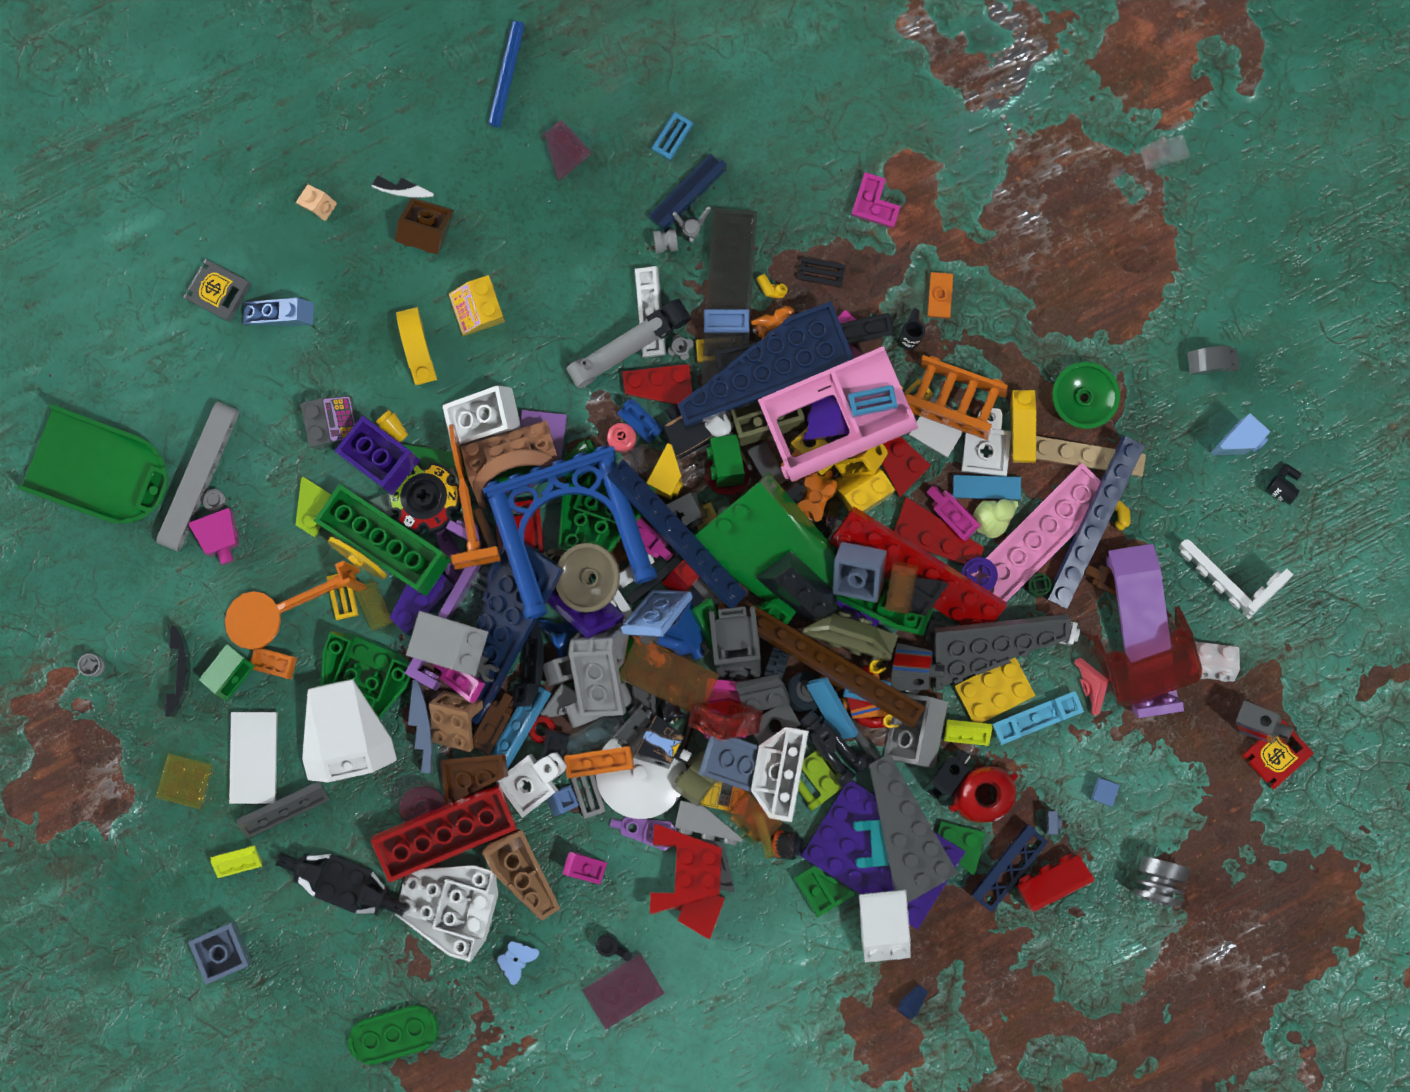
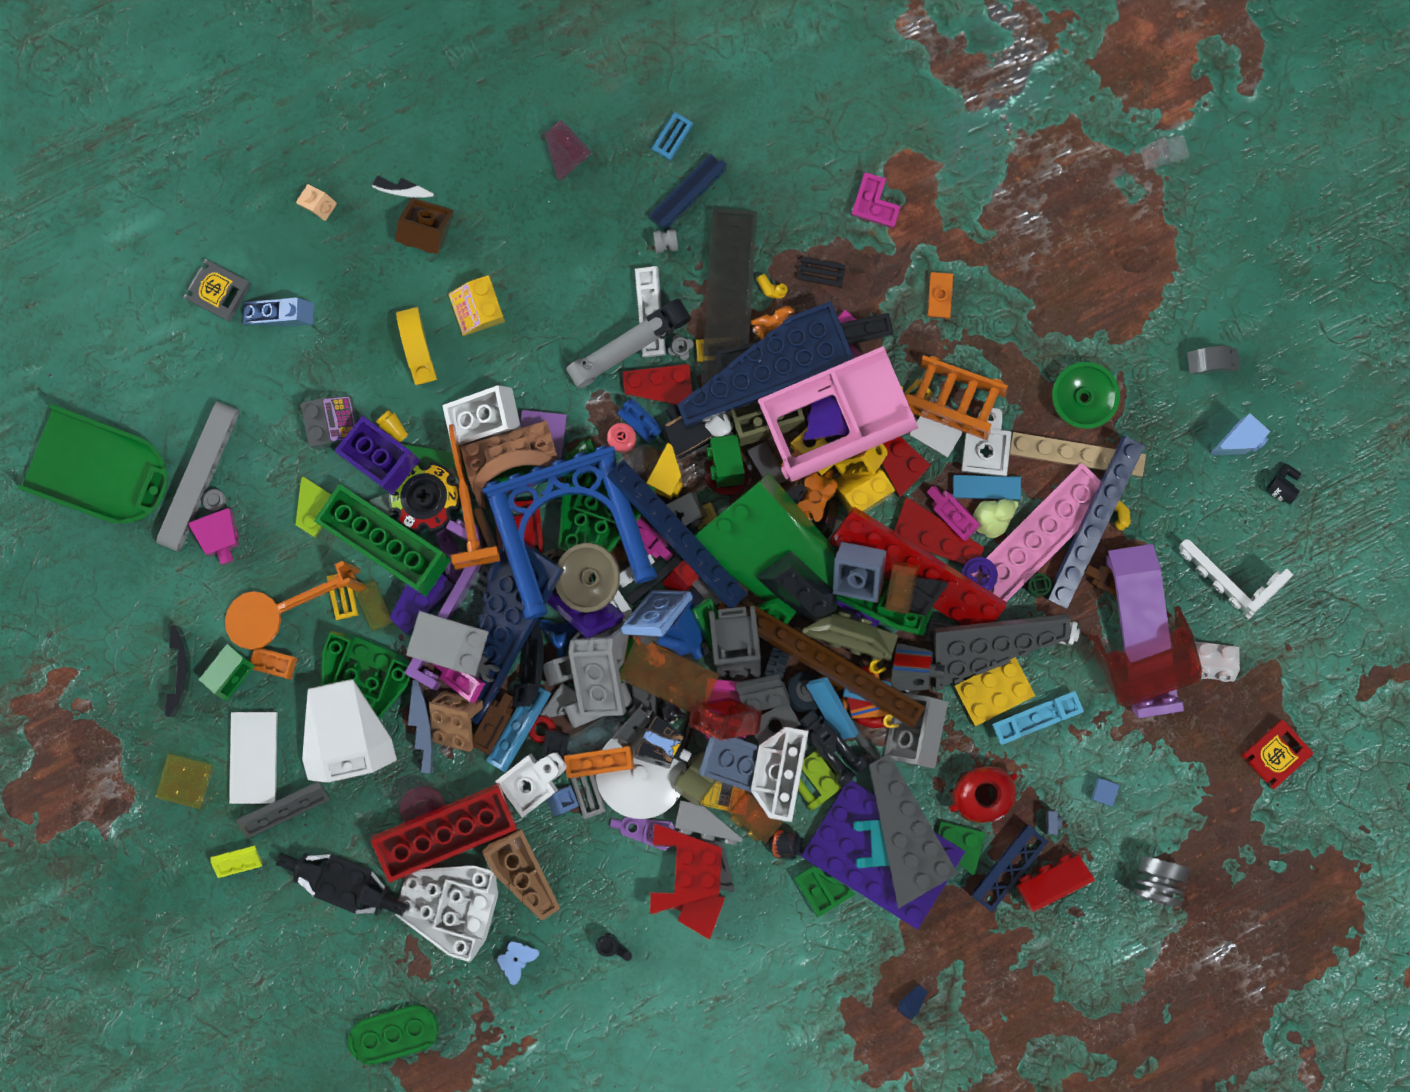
light grey wheel [77,653,106,677] -> none
sand blue brick [188,922,253,984] -> none
yellow piece [328,537,387,580] -> none
reddish brown wing [440,754,508,805] -> none
blue axle [489,21,524,128] -> none
dark pink slope [562,852,607,885] -> none
clear pink tile [582,954,665,1030] -> none
light grey plant [673,206,711,243] -> none
medium blue tile [704,310,749,333] -> none
clear yellow tile [752,810,775,859] -> none
dark azure tile [848,385,898,418] -> none
white slope [859,890,911,962] -> none
black piece [900,308,925,351] -> none
black torso [923,749,970,803] -> none
neon yellow plate [944,719,992,746] -> none
yellow slope [1009,390,1036,463] -> none
coral tile [1074,658,1109,716] -> none
dark grey torso [1236,701,1293,743] -> none

